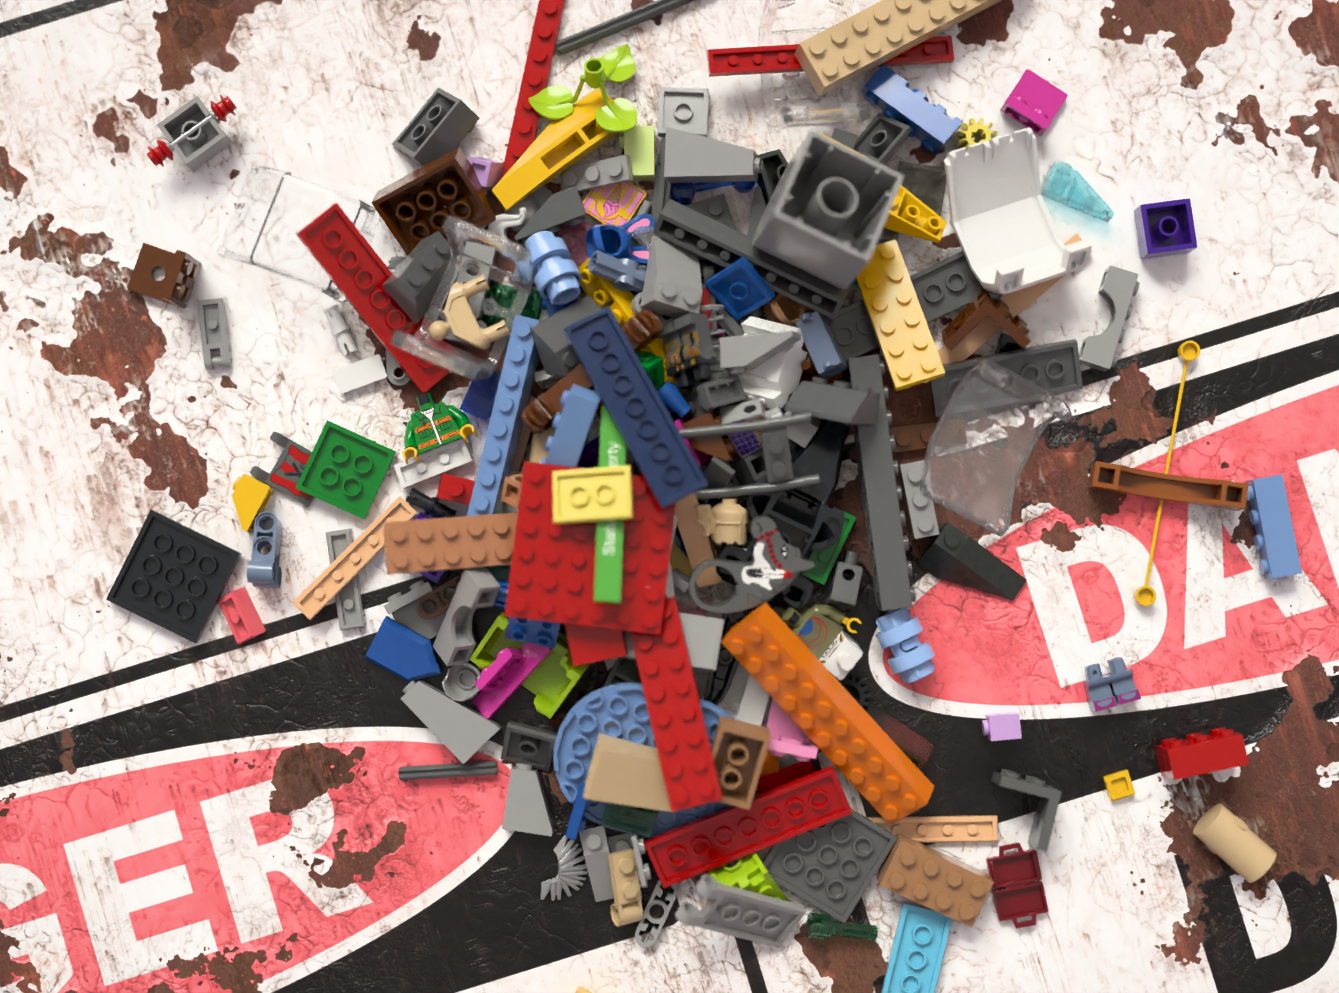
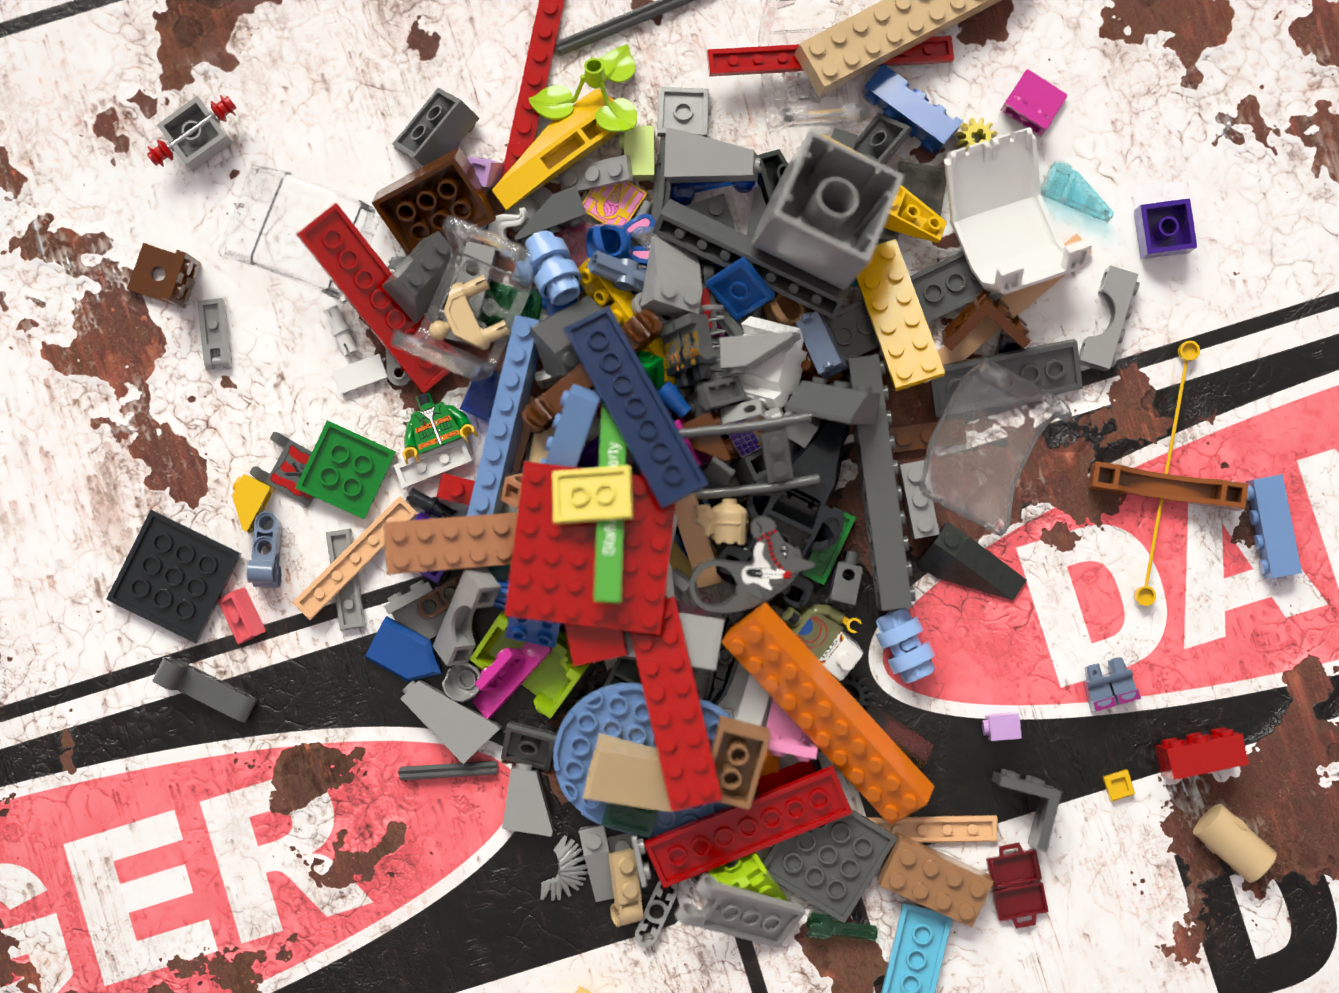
blue plate [566,782,592,840] -> none
none -> dark grey beam [152,657,258,723]

